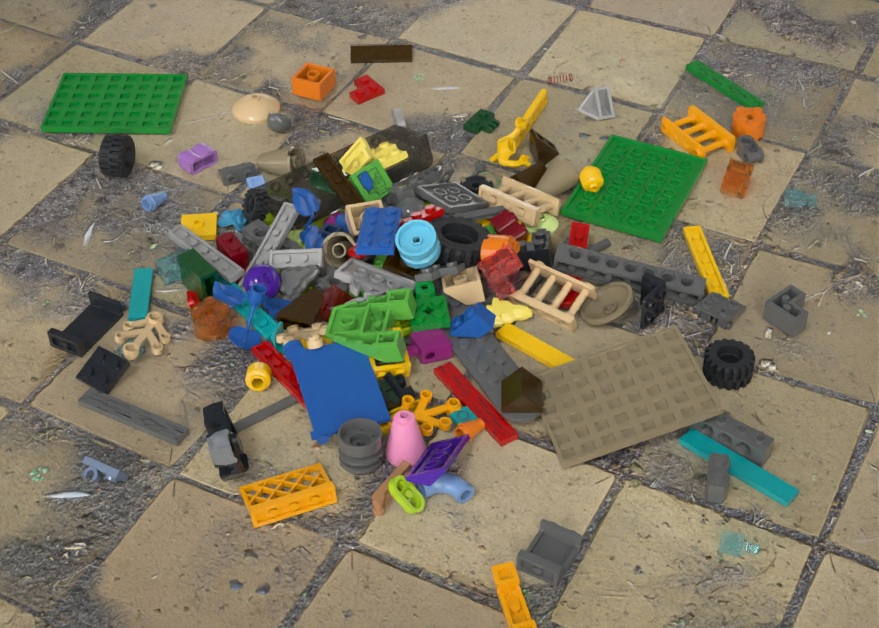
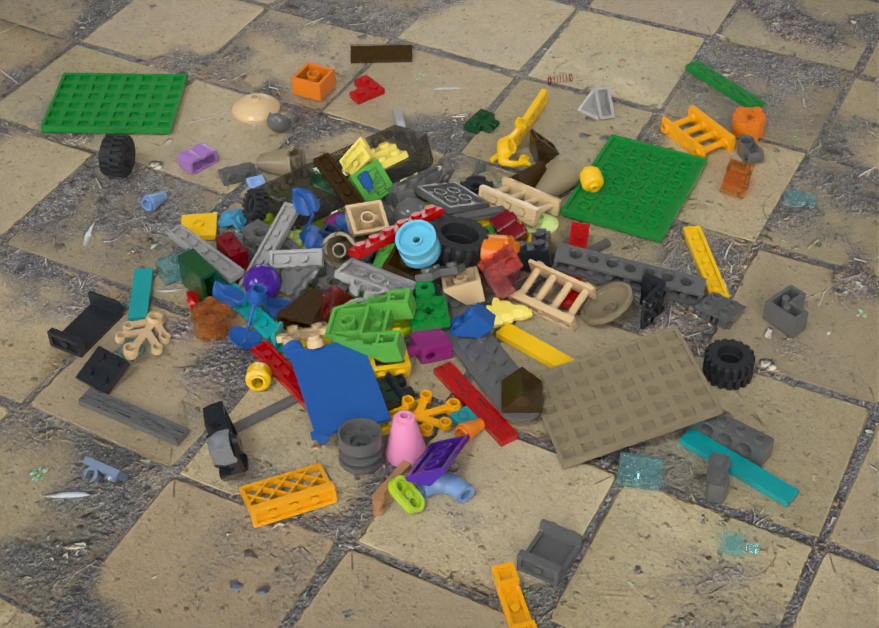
blue plate [355,207,403,255] -> none
none -> clear light blue bracket [616,452,663,492]

